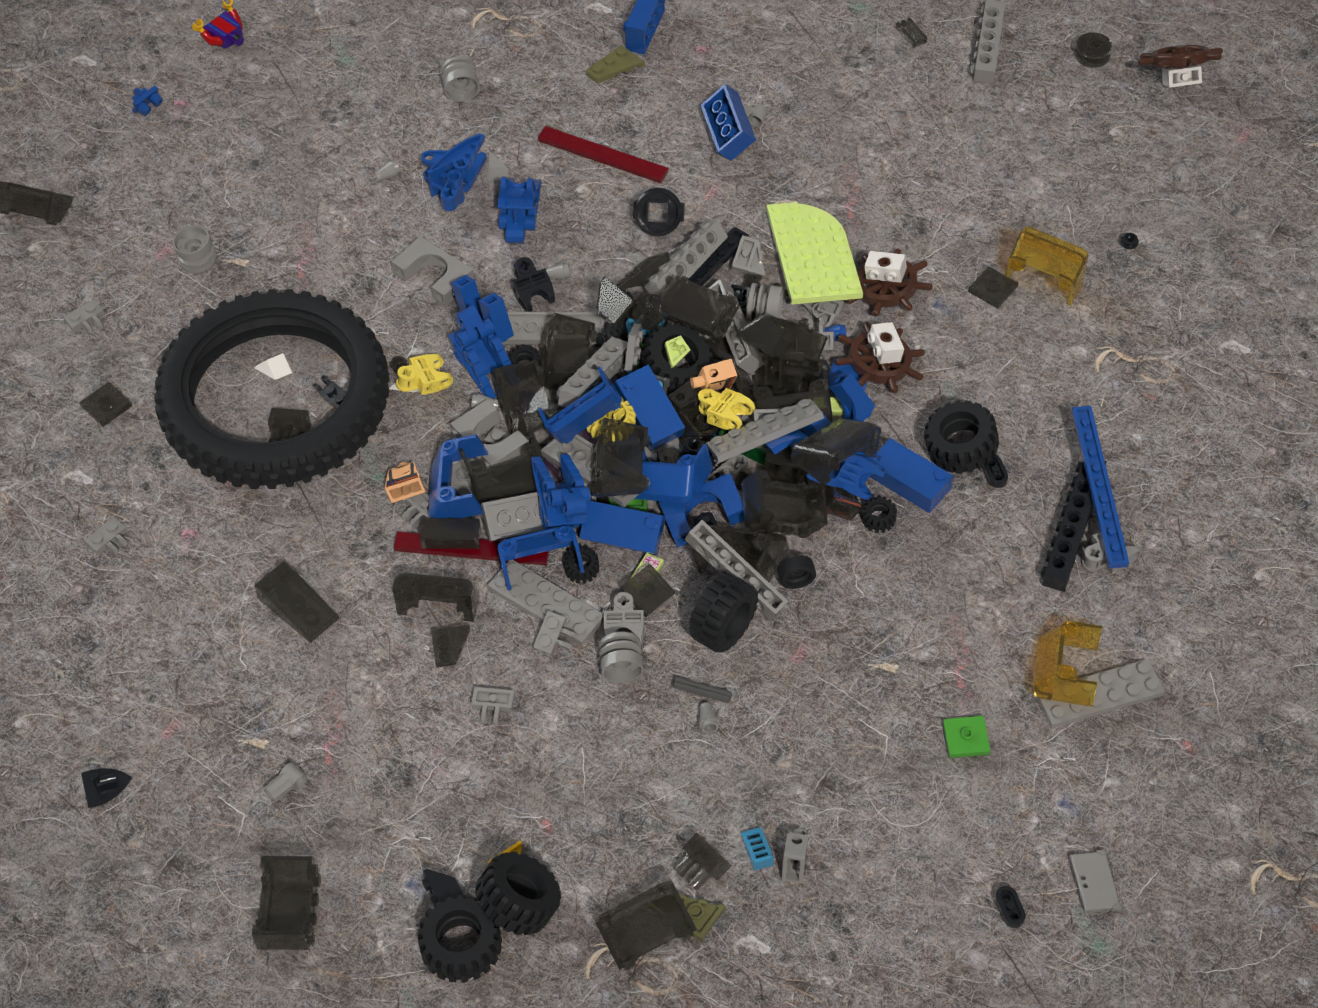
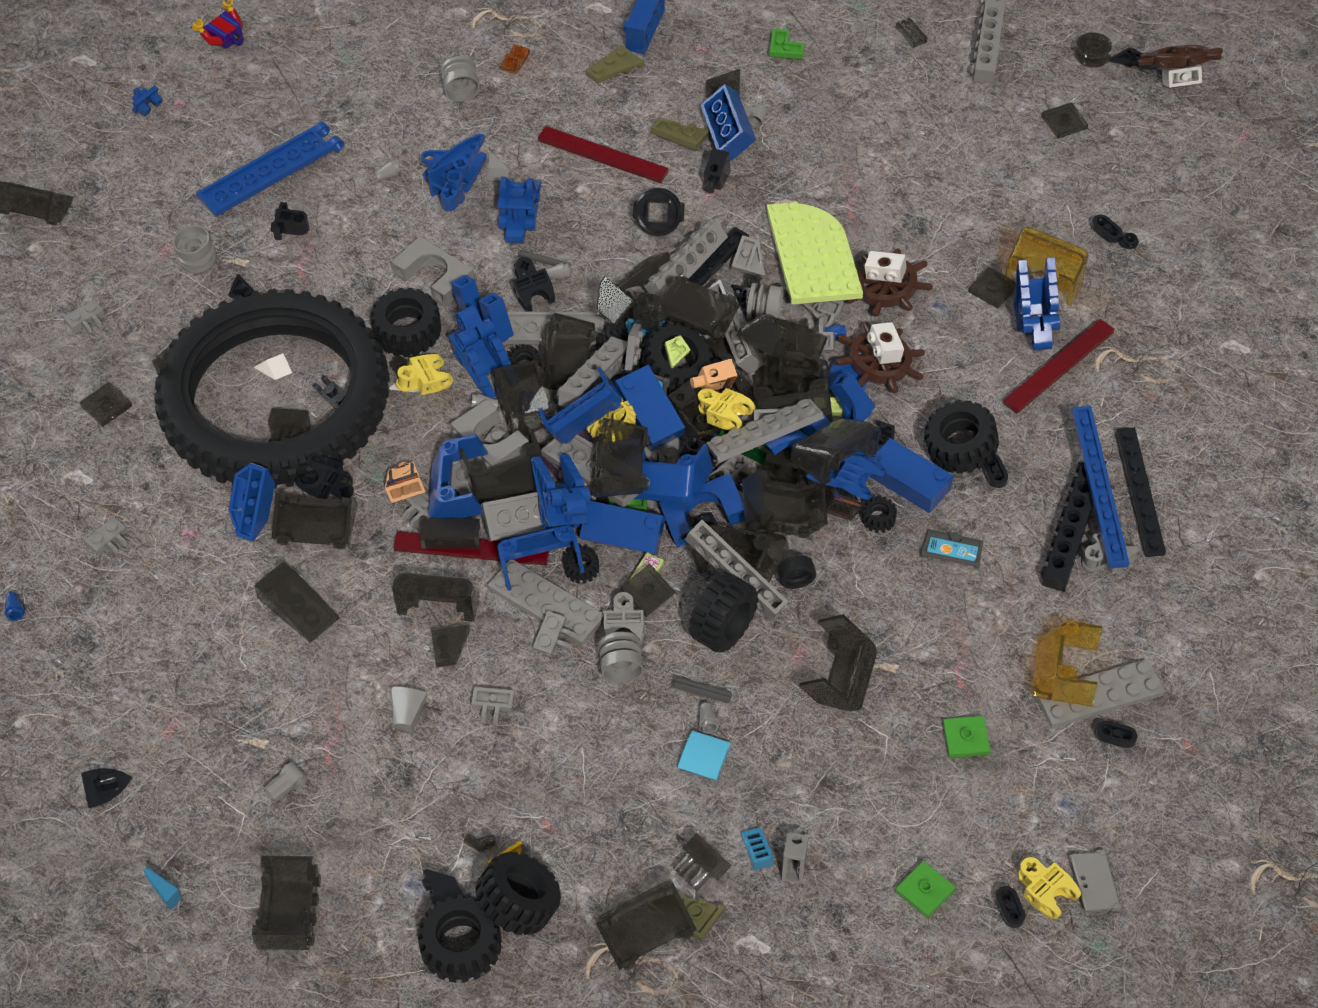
none -> blue cone [5,592,25,621]
none -> dark azure slope [143,867,182,910]
none -> clear smoke plate [152,356,168,373]
none -> blue hinge [196,121,344,217]
none -> black piece [228,274,254,299]
none -> blue wedge [228,463,275,541]
none -> black pin [271,202,310,240]
none -> clear smoke windscreen [271,493,358,549]
none -> black piece [295,454,354,501]
none -> black tyre [370,288,441,357]
none -> light grey slope [391,687,428,733]
none -> clear smoke arm [464,833,496,852]
none -> clear orange slope [500,44,530,74]
none -> dark grey bar [518,250,571,266]
none -> olive wing [651,119,711,150]
none -> medium azure slope [677,731,731,781]
none -> black torso [704,148,731,193]
none -> clear smoke wing [706,69,740,97]
none -> bright green plate [769,29,804,59]
none -> clear smoke windscreen [799,614,877,712]
none -> black piece [871,420,895,445]
none -> bright green plate [895,861,956,919]
none -> door [921,529,984,569]
none -> dark red tile [1003,319,1115,414]
none -> blue piece [1014,257,1060,351]
none -> light yellow piece [1018,857,1081,919]
none -> clear smoke plate [1041,102,1088,139]
none -> black plate [1092,215,1123,243]
none -> black plate [1095,721,1138,748]
none -> black piece [1111,47,1142,66]
none -> black plate [1115,427,1166,557]

